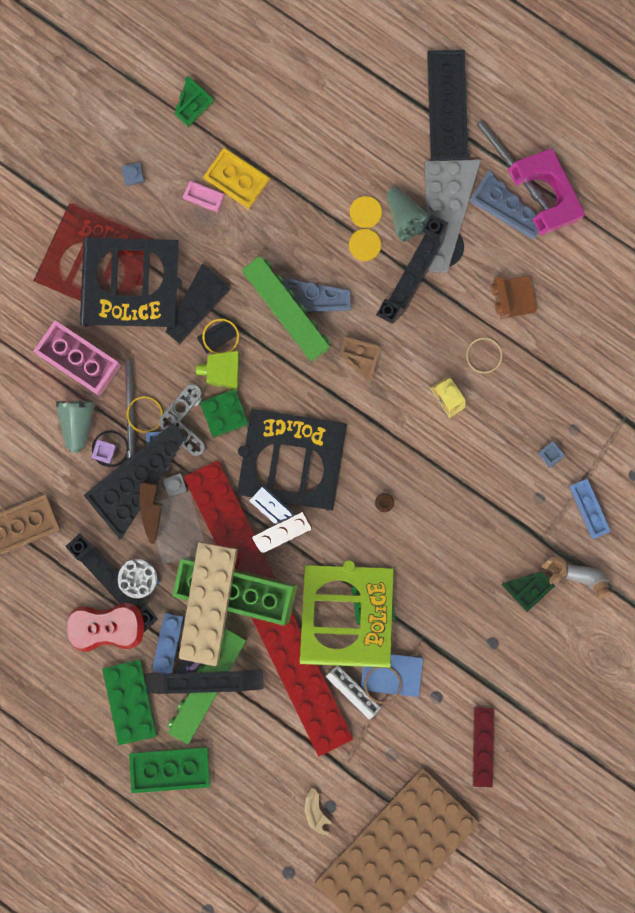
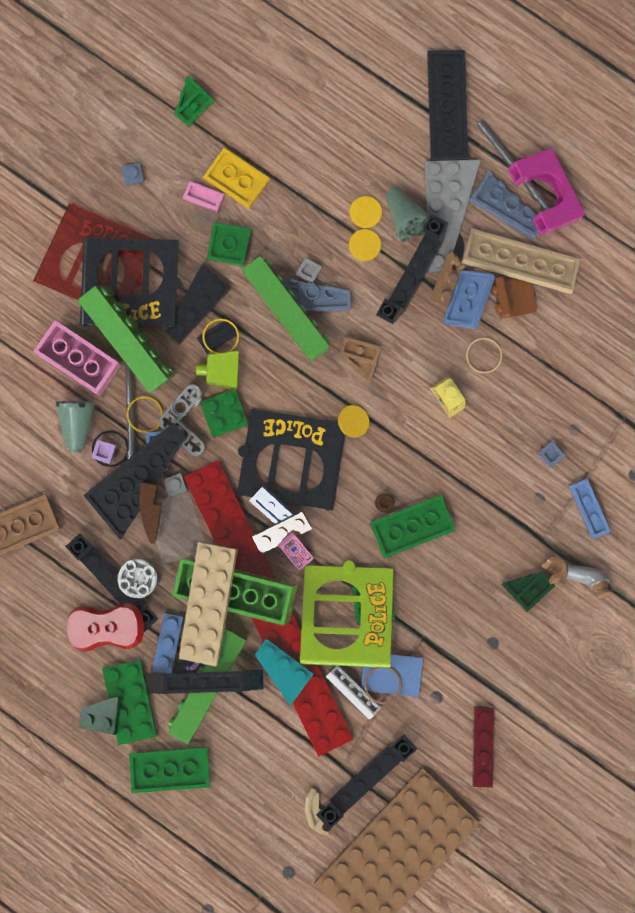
none -> bright green brick [77,285,174,393]
none -> wing [78,696,122,735]
none -> green plate [207,222,251,267]
none -> teal wing [255,639,313,706]
none -> bright pink tile [278,532,314,571]
none -> light grey plate [296,258,322,283]
none -> black slope [316,734,417,830]
none -> yellow piece [338,405,369,438]
none -> green plate [370,495,456,559]
none -> medium nougat plate [430,252,466,309]
none -> medium blue tile [443,270,495,330]
none -> tan plate [462,228,581,294]

